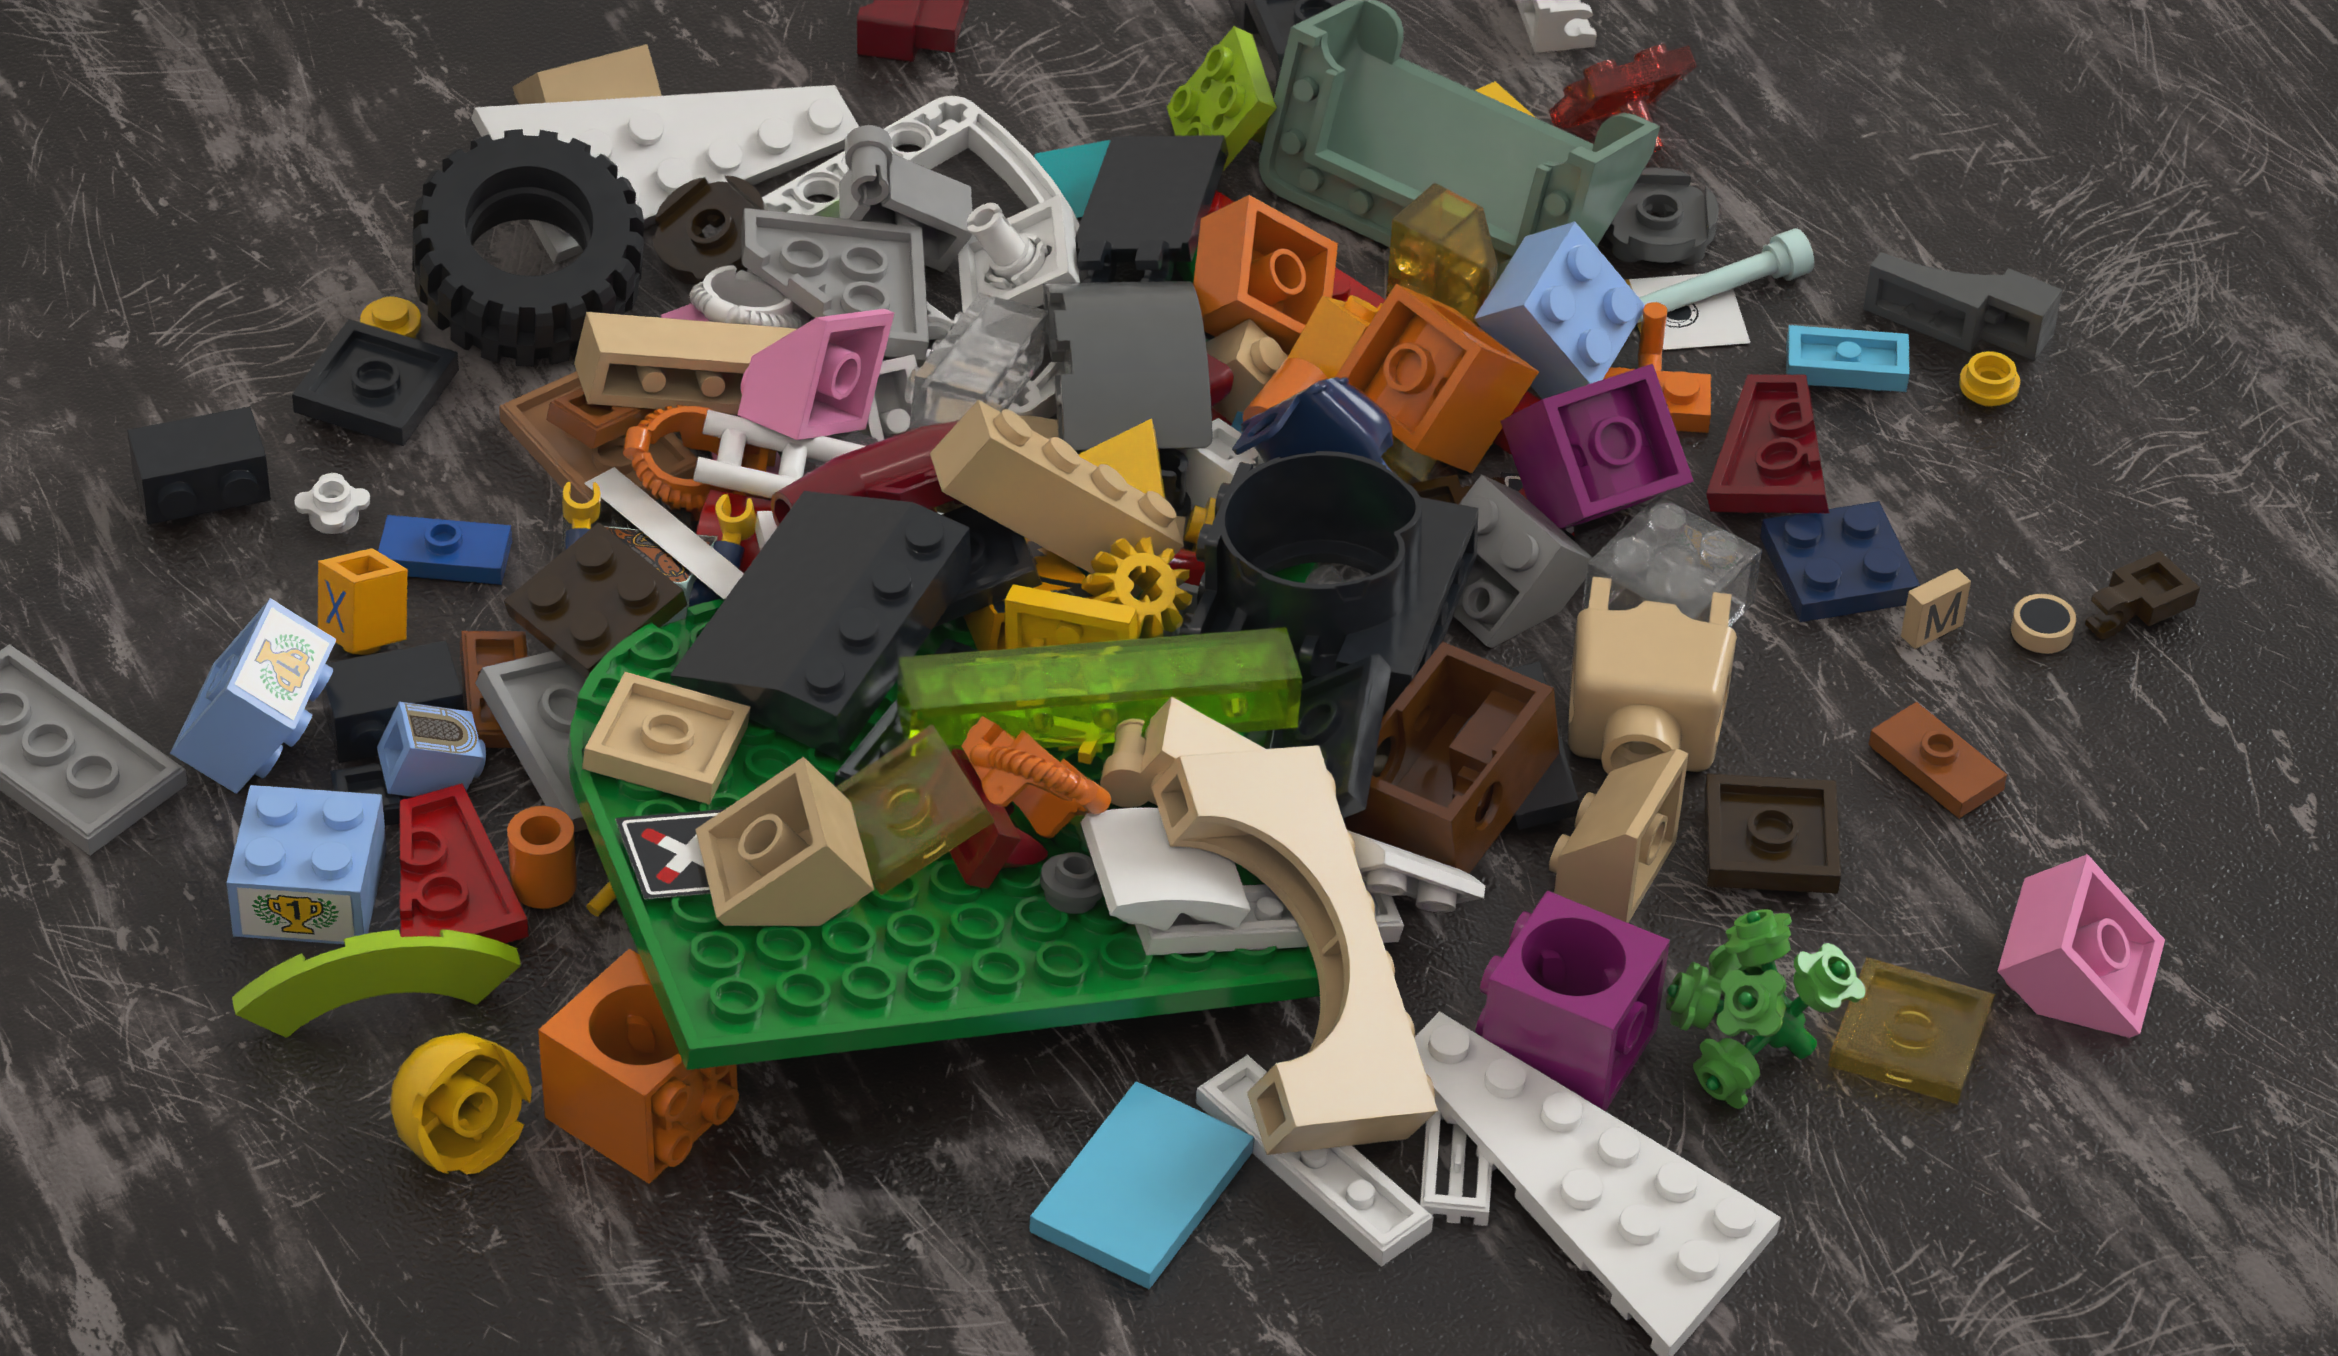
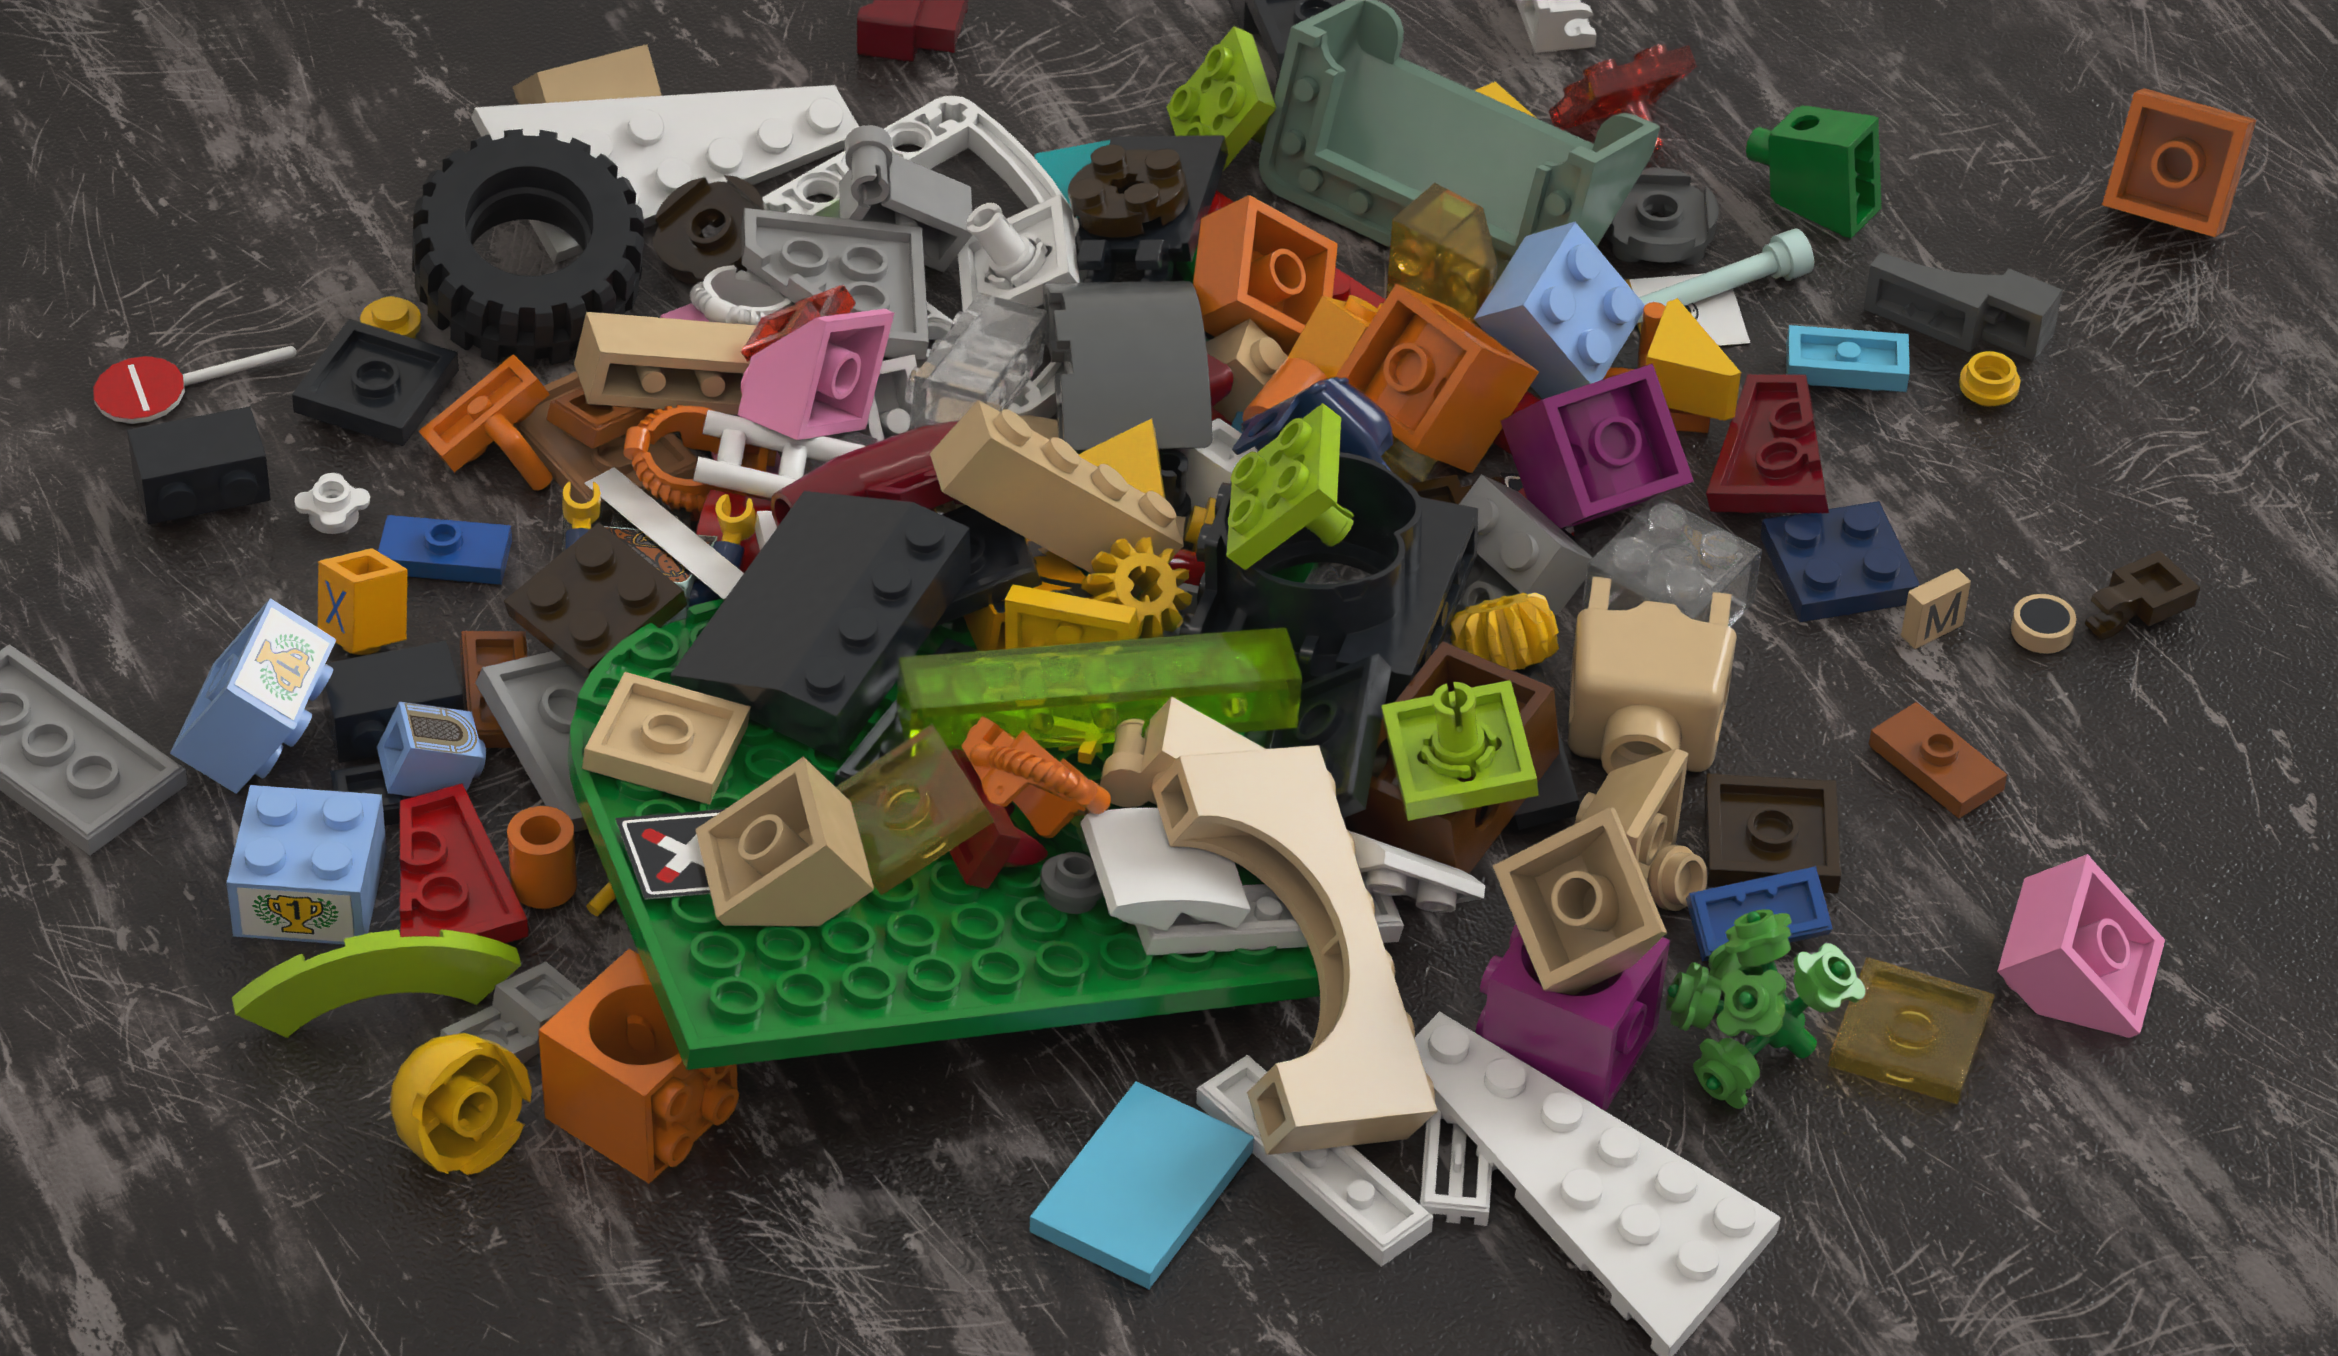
none -> red piece [93,346,296,424]
none -> orange plate [418,354,553,491]
none -> light grey slope [440,962,582,1064]
none -> clear red slope [741,284,856,362]
none -> dark brown plate [1068,144,1189,238]
none -> lime plate [1226,403,1354,570]
none -> lime plate [1381,680,1539,821]
none -> yellow gear [1450,593,1559,670]
none -> tan slope [1493,807,1667,995]
none -> yellow slope [1645,298,1741,421]
none -> tan plate [1648,845,1708,911]
none -> blue plate [1686,866,1833,962]
none -> green torso [1746,105,1881,239]
none -> orange brick [2102,88,2256,237]

